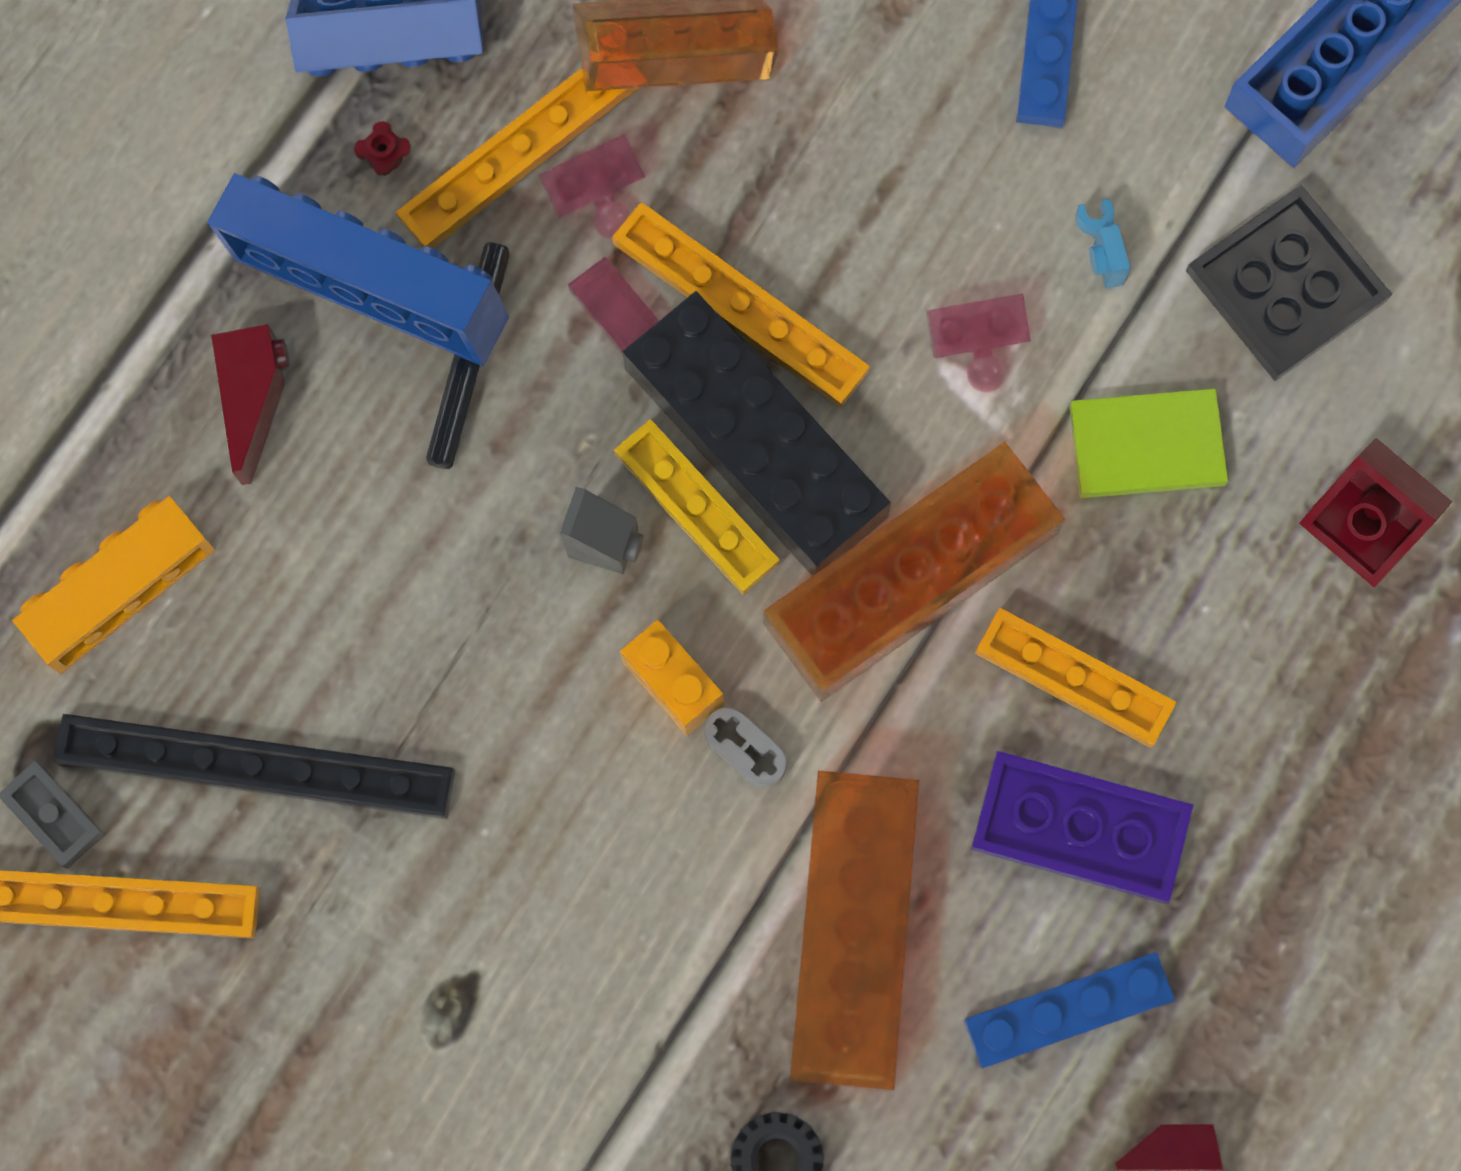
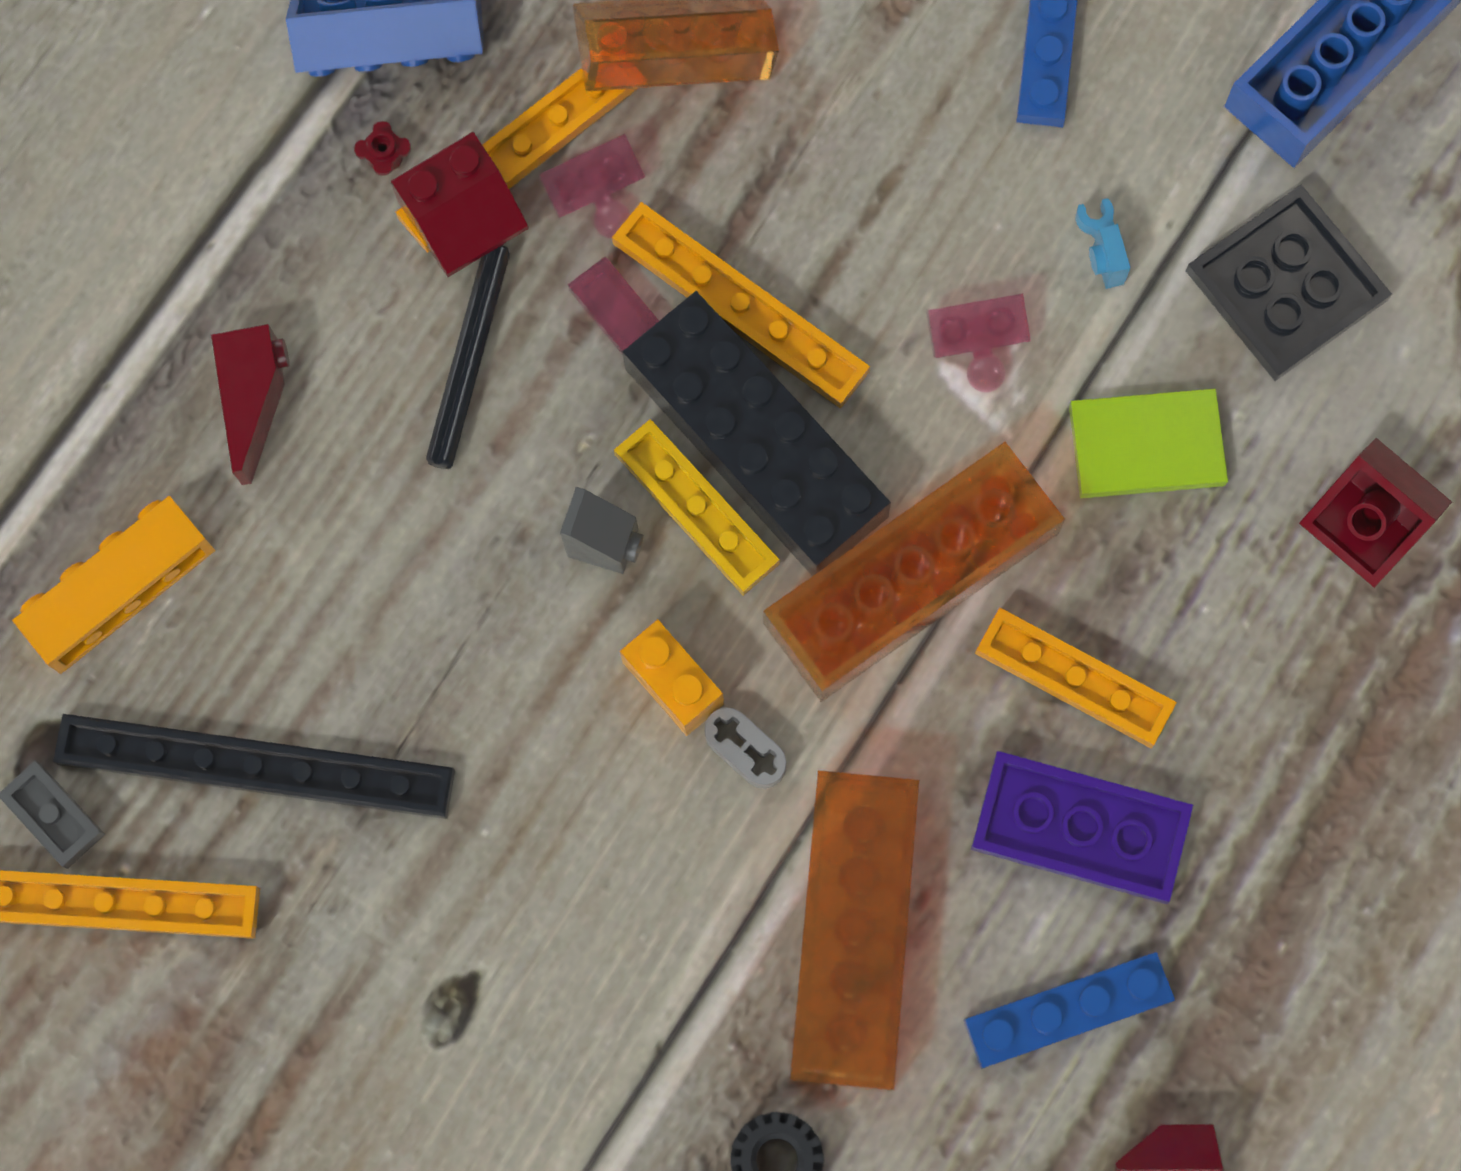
blue brick [207,173,509,367] -> none
none -> dark red slope [391,132,529,278]

